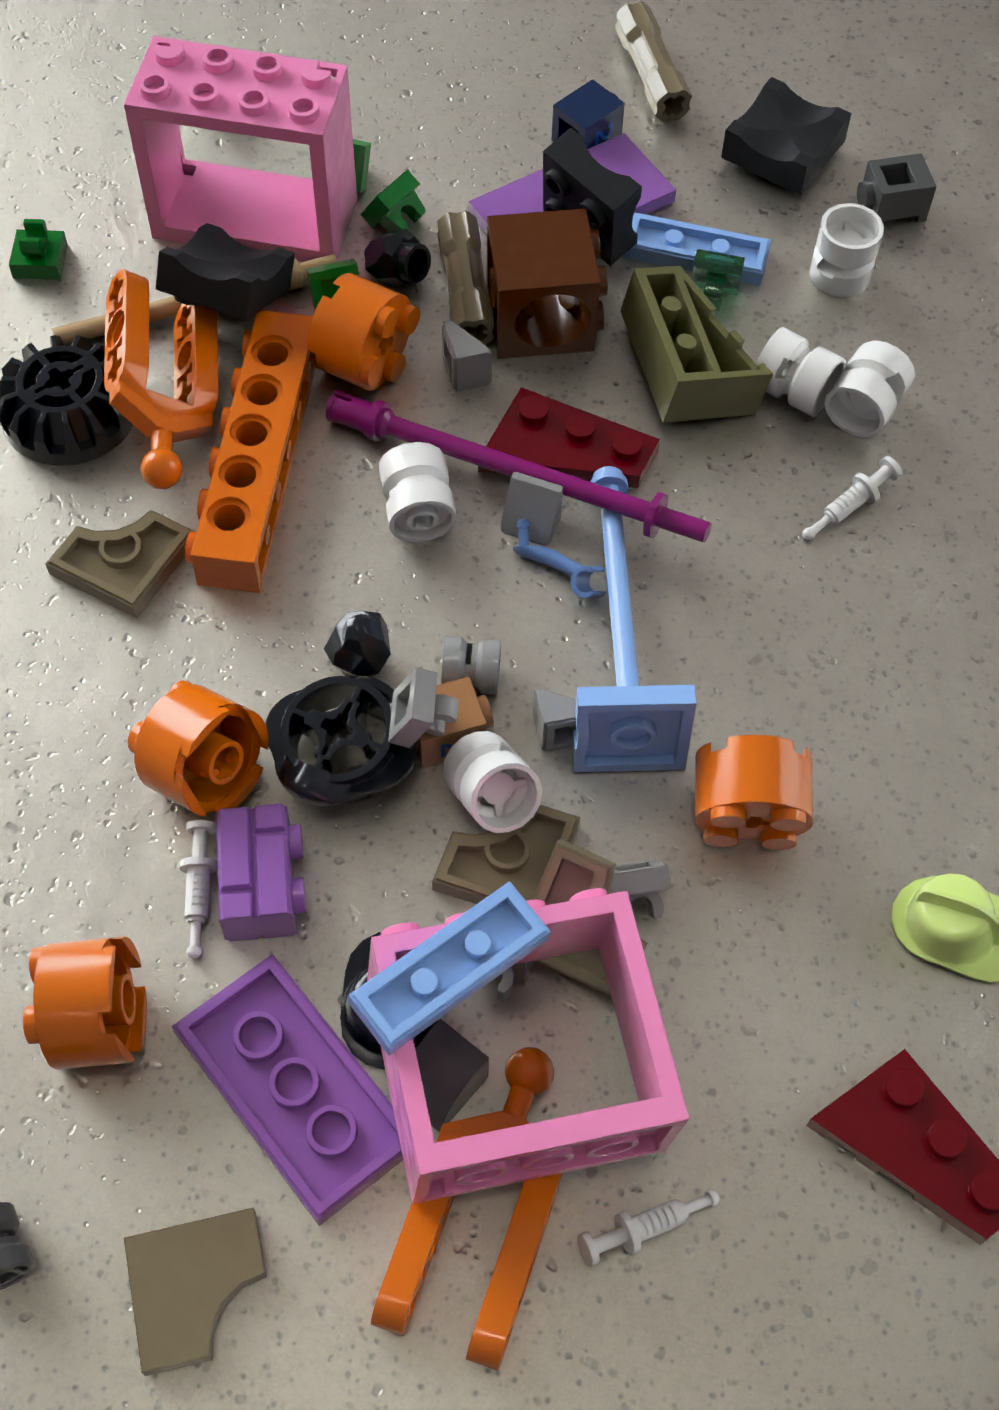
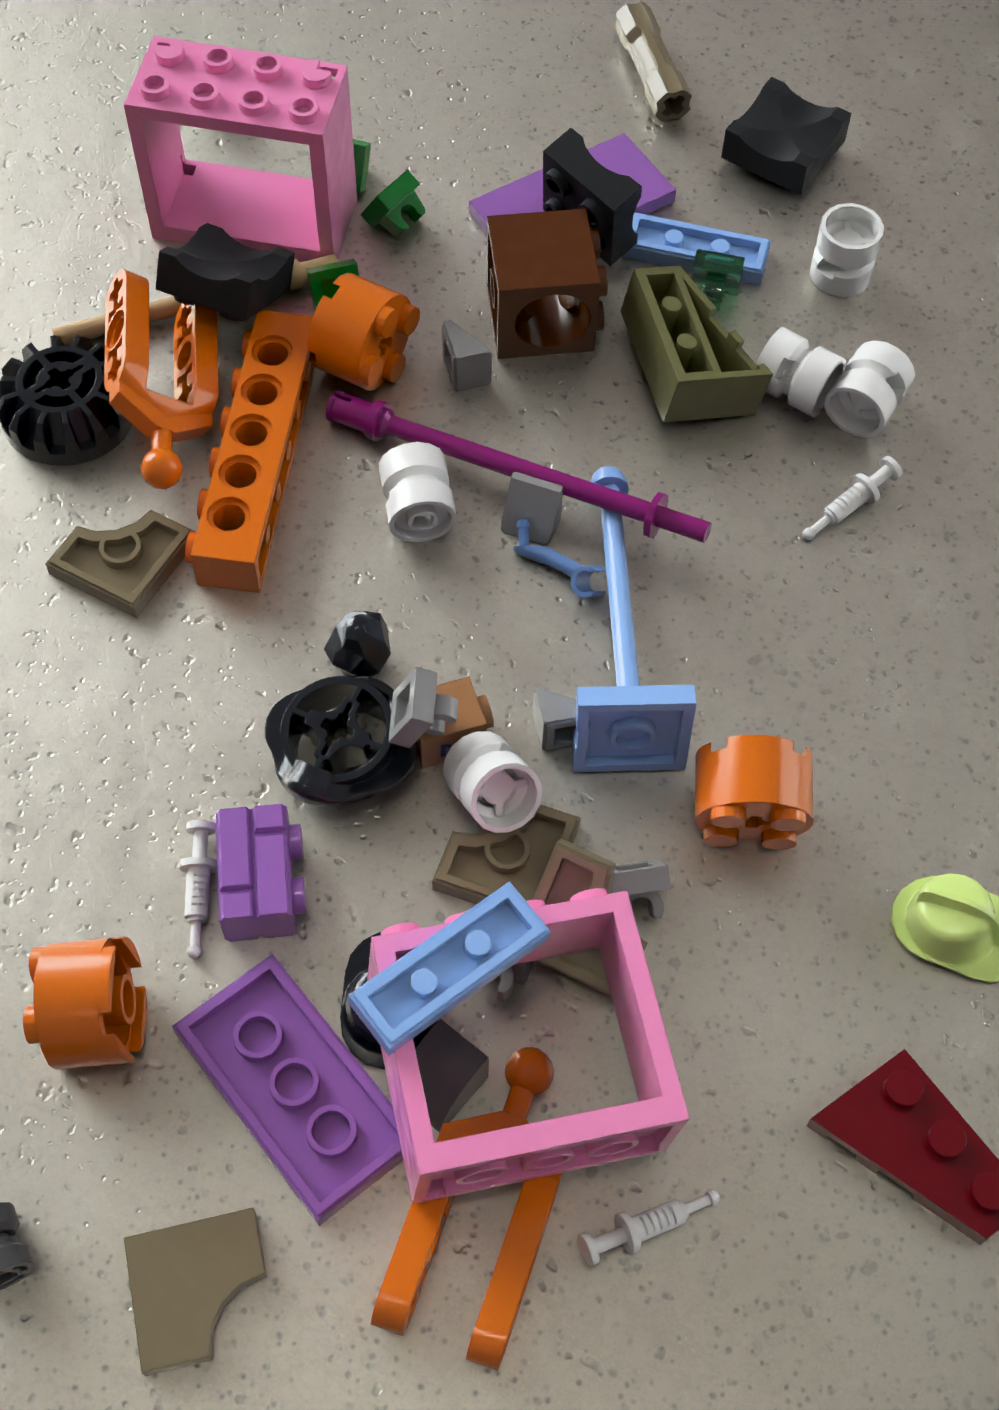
green tile [9,219,68,280] -> none
orange brick [128,680,269,816] -> none
black rock [364,229,431,288] -> none
dark tan axle [437,210,495,345] -> none
light grey wheel [441,636,501,695] -> none
dark red wing [478,387,660,489] -> none
dark blue brick [551,79,625,149] -> none
dark grey brick [857,153,937,222] -> none

